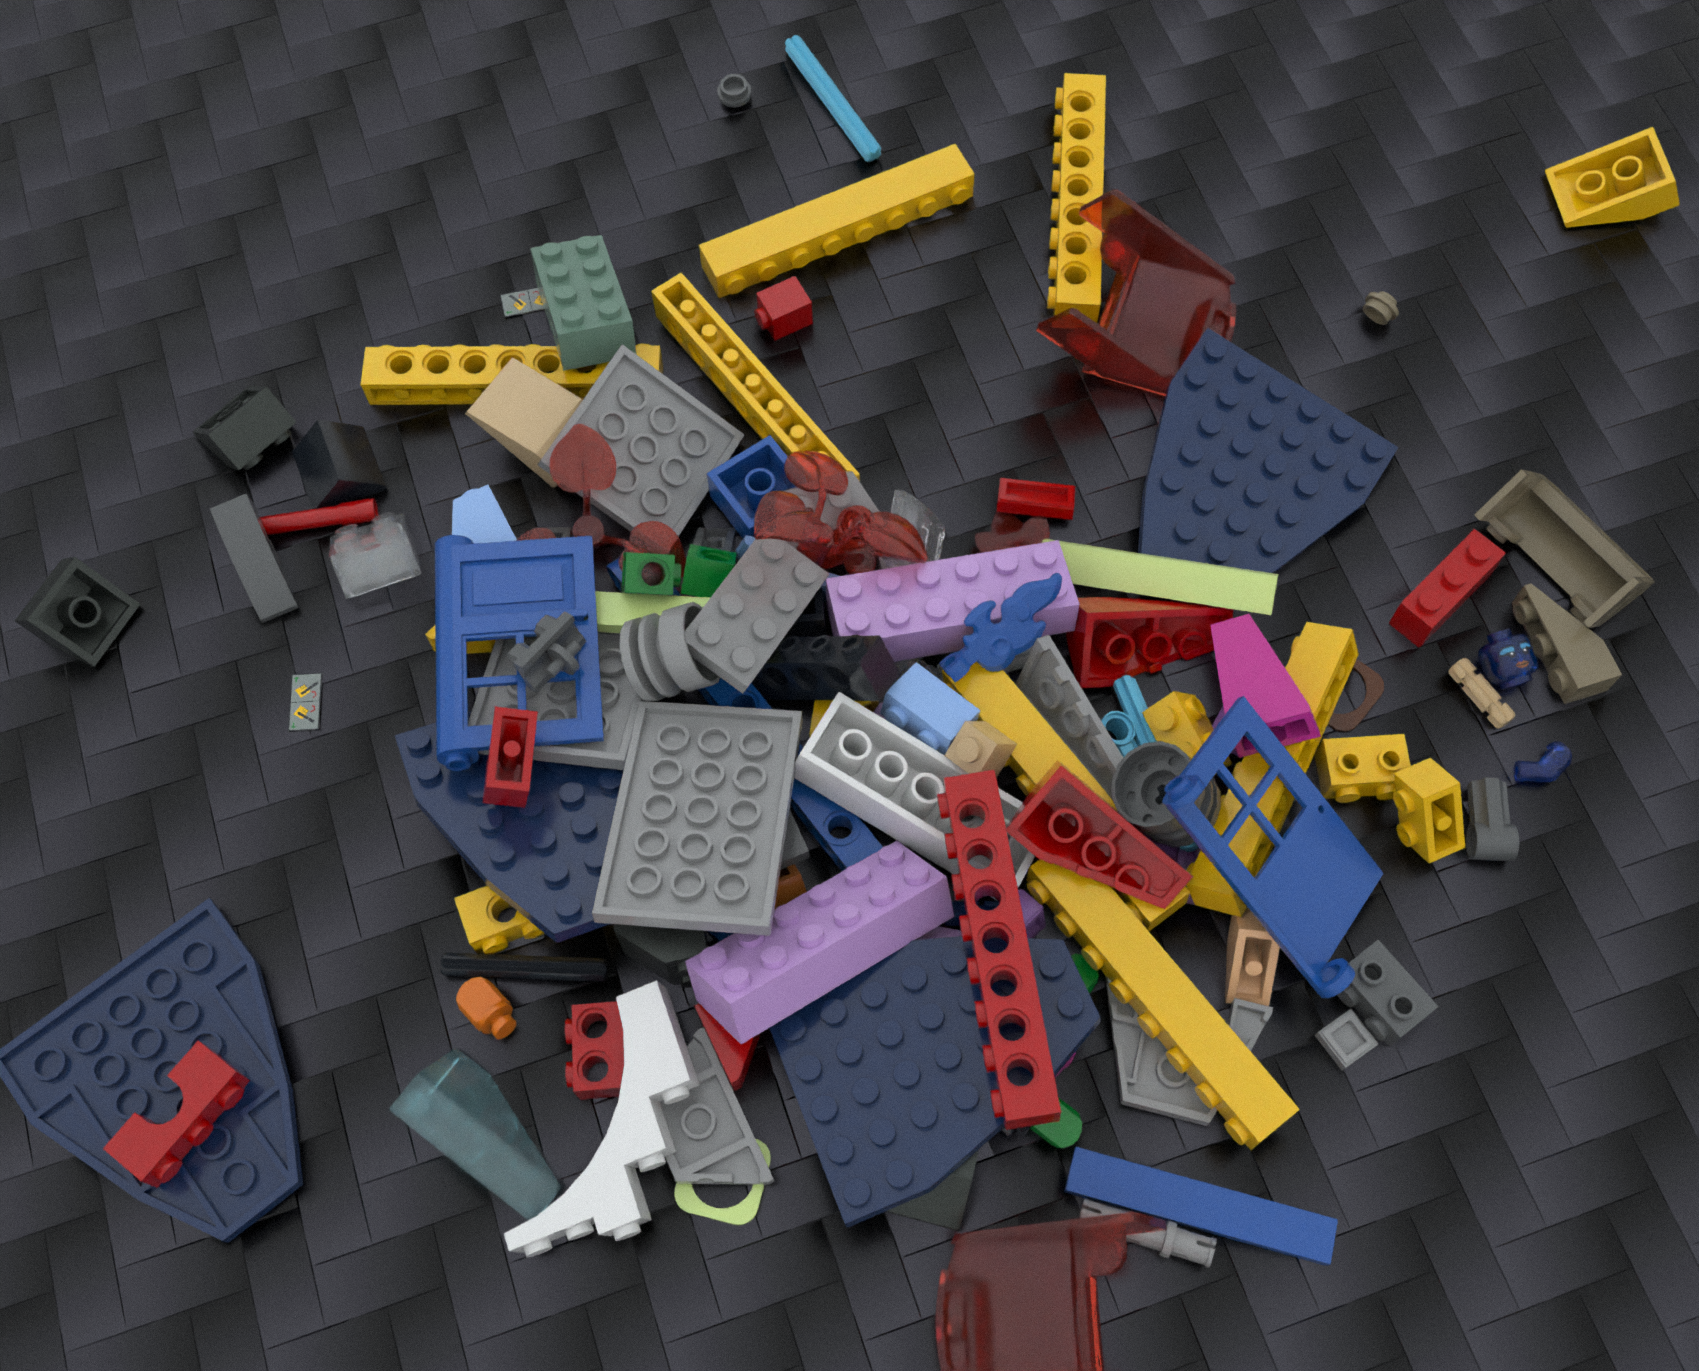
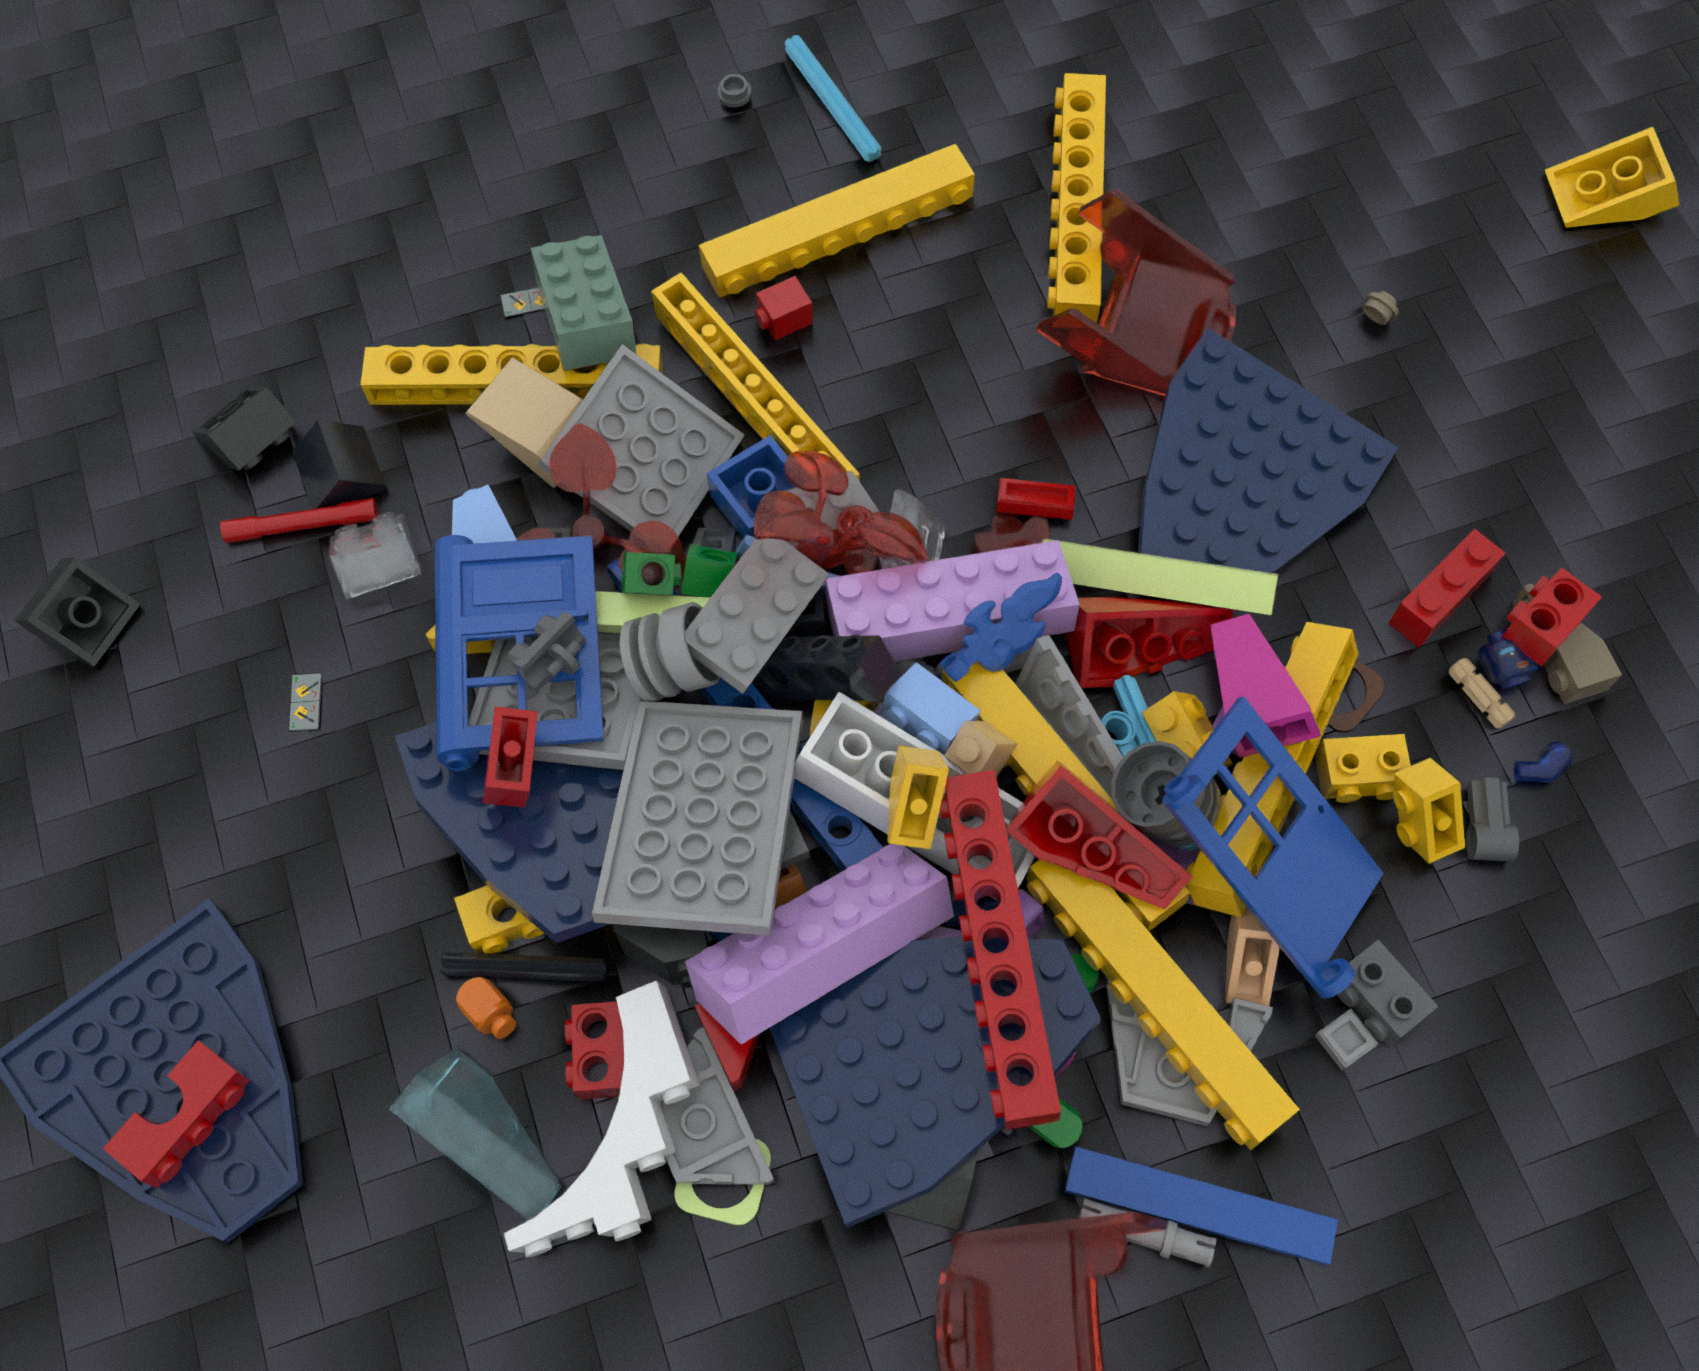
dark grey slope [210,494,299,623] -> none
dark tan windscreen [1474,469,1654,628] -> none
none -> yellow slope [888,745,949,849]
none -> red brick [1502,567,1602,667]

